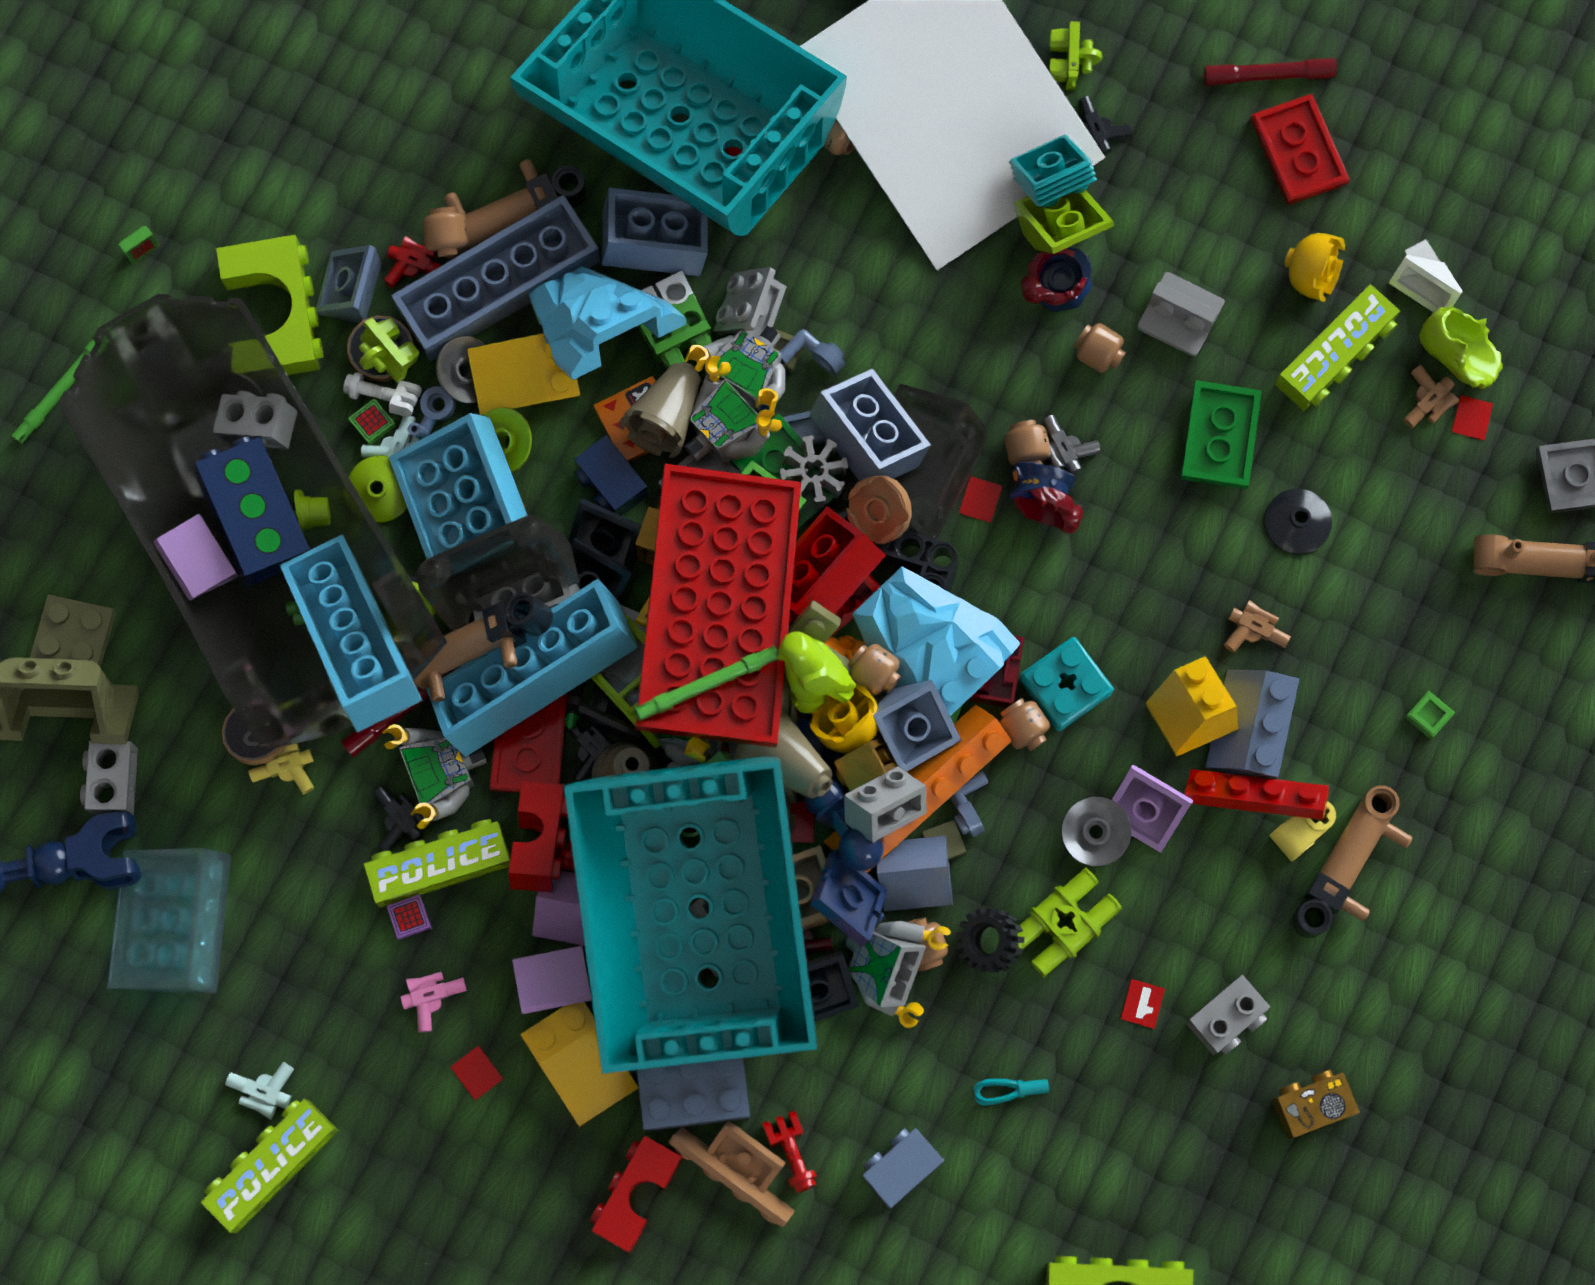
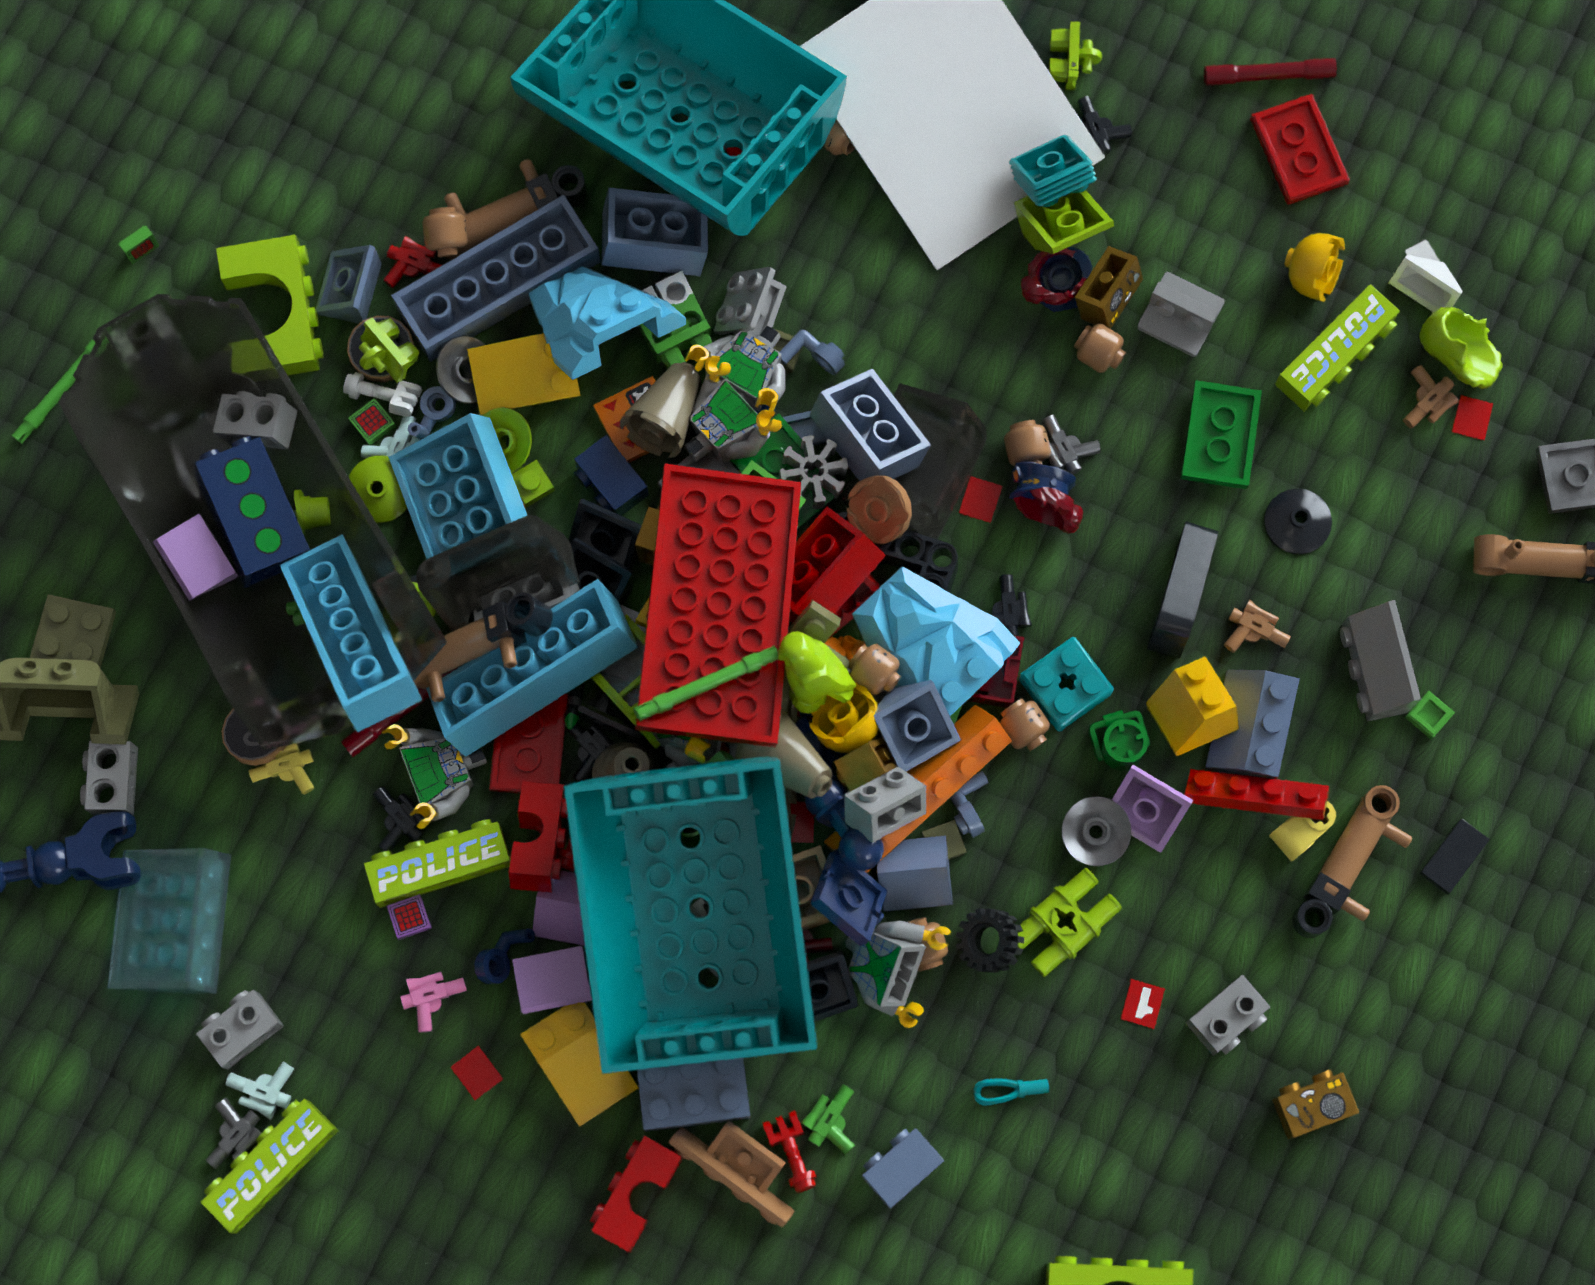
none -> light grey brick [196,990,284,1070]
none -> flat silver piece [206,1098,261,1169]
none -> dark blue plate [474,929,535,984]
none -> lime plate [512,460,555,508]
none -> bright green piece [800,1084,855,1155]
none -> black piece [992,574,1032,636]
none -> pearl gold brick [1075,246,1143,329]
none -> green piece [1088,710,1150,771]
none -> beam [1147,521,1218,659]
none -> light grey slope [1340,600,1421,721]
none -> black tile [1419,818,1490,895]

